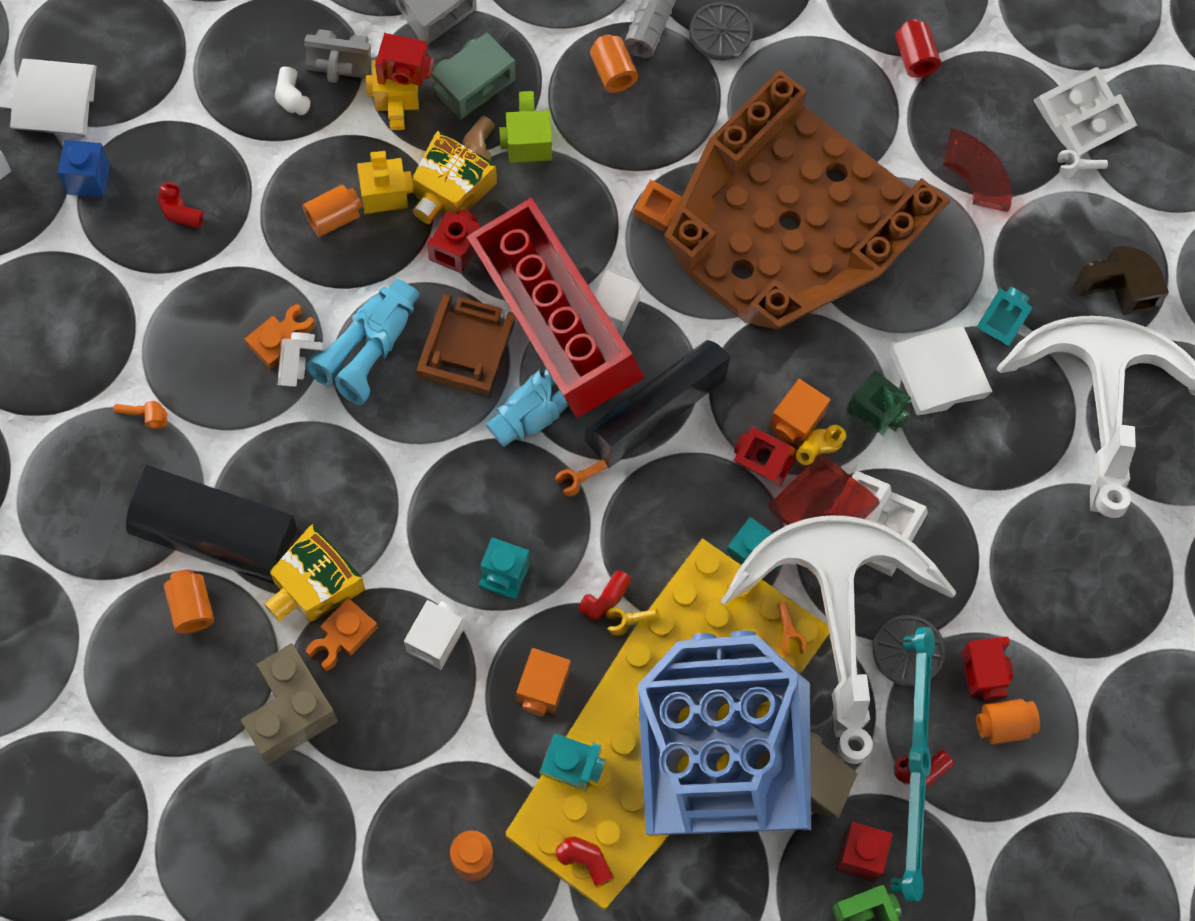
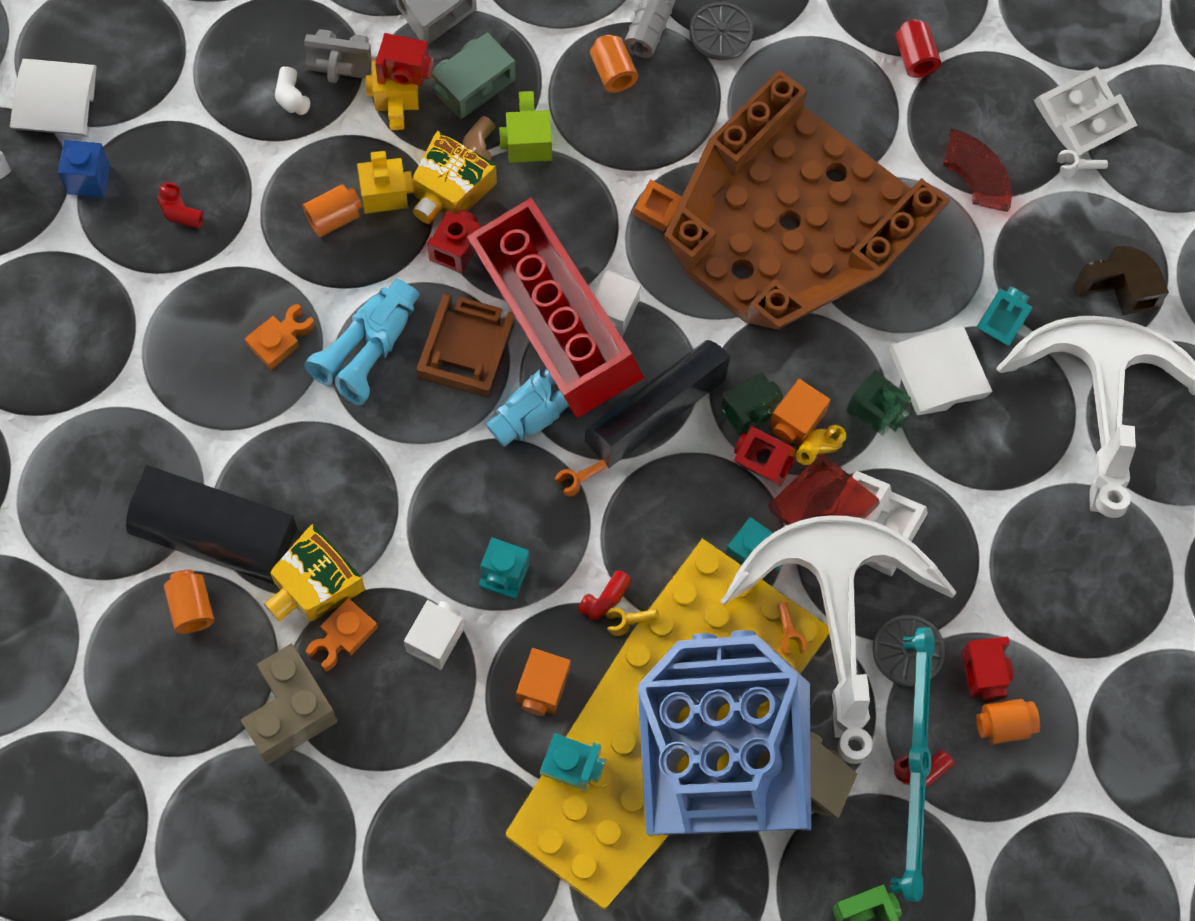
orange hand [113,401,168,429] -> none
white bracket [277,332,323,387] -> none
orange brick [450,831,494,881] -> none
red arm [555,836,615,888] -> none
red brick [835,822,893,882] -> none
none -> clear green brick [720,372,784,437]

